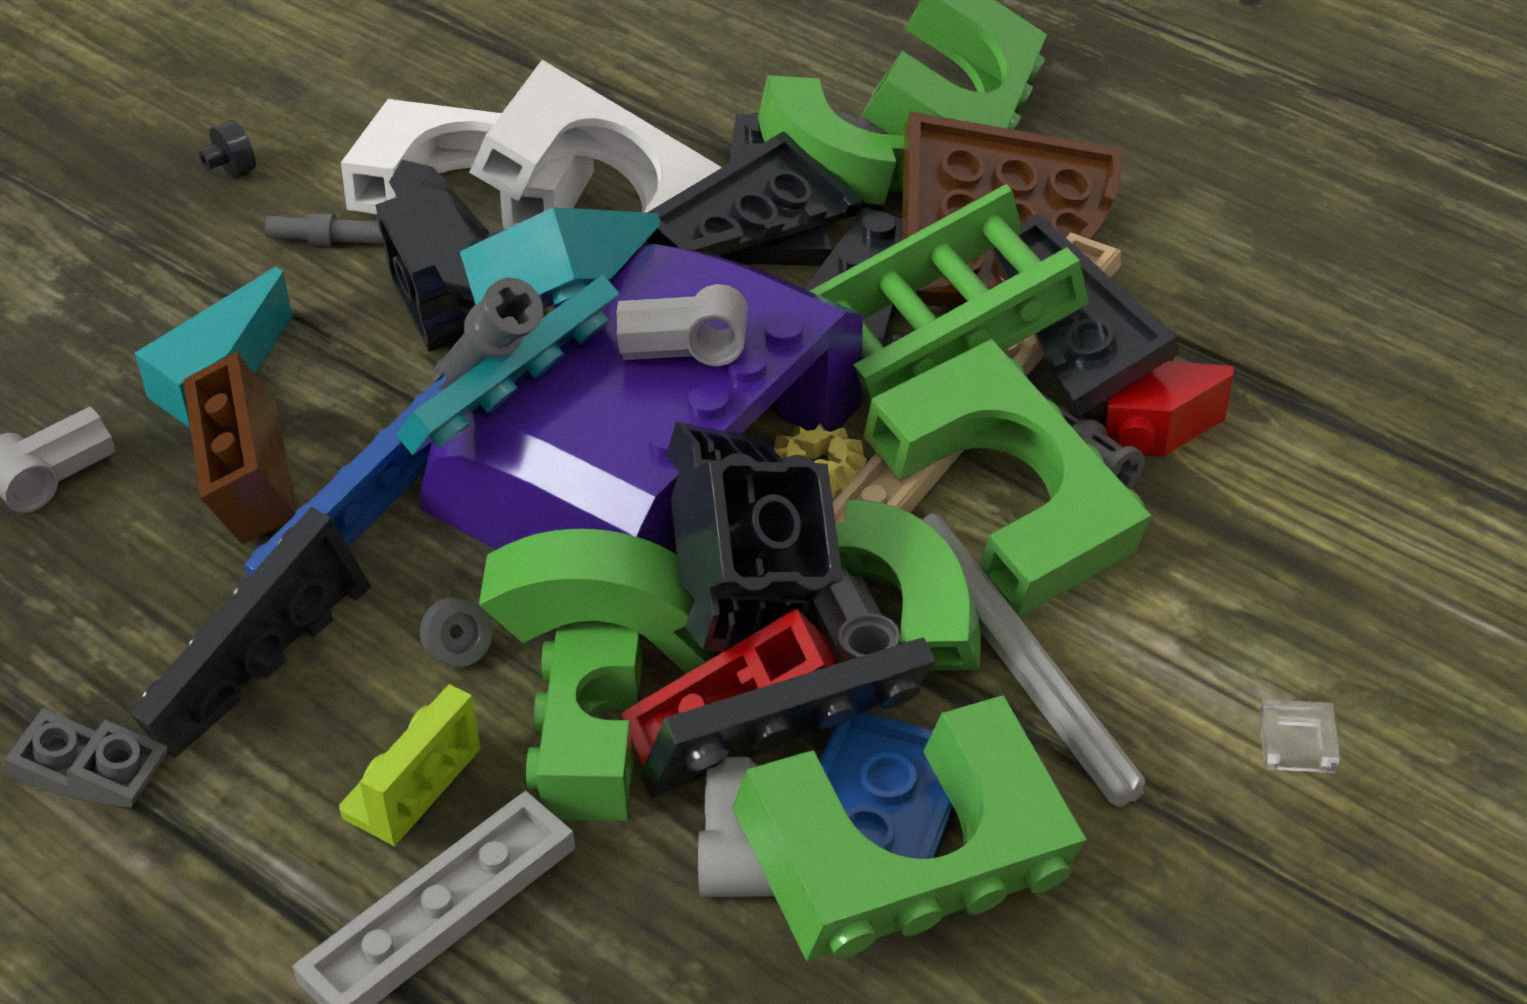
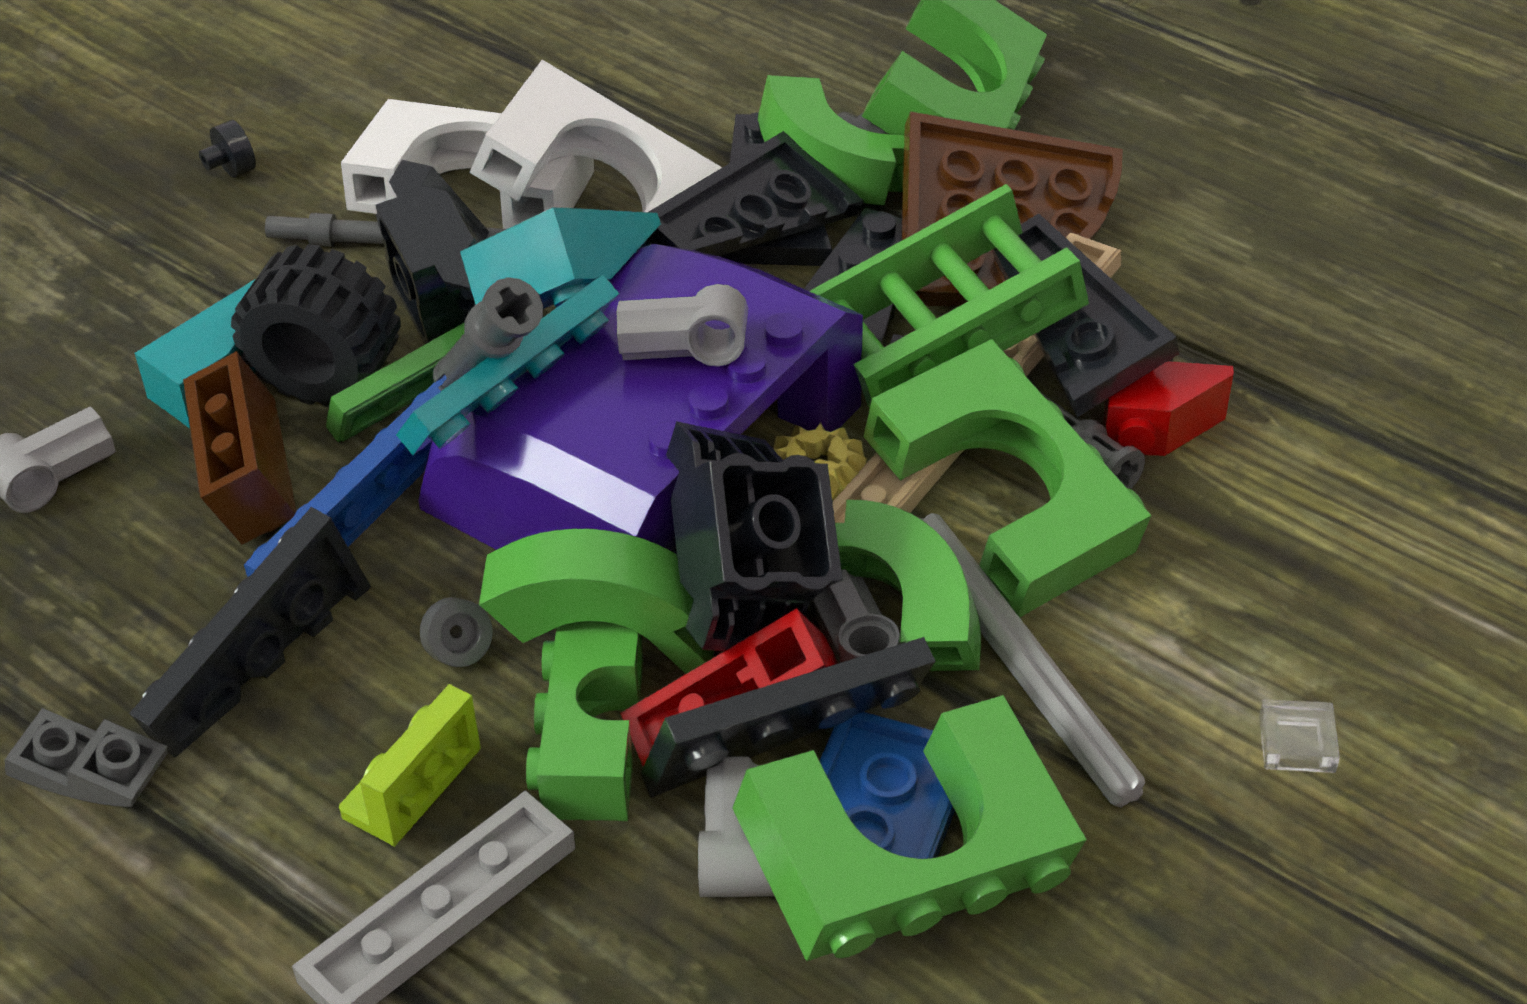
none -> black tyre [231,244,401,407]
none -> bright green tile [326,323,464,442]

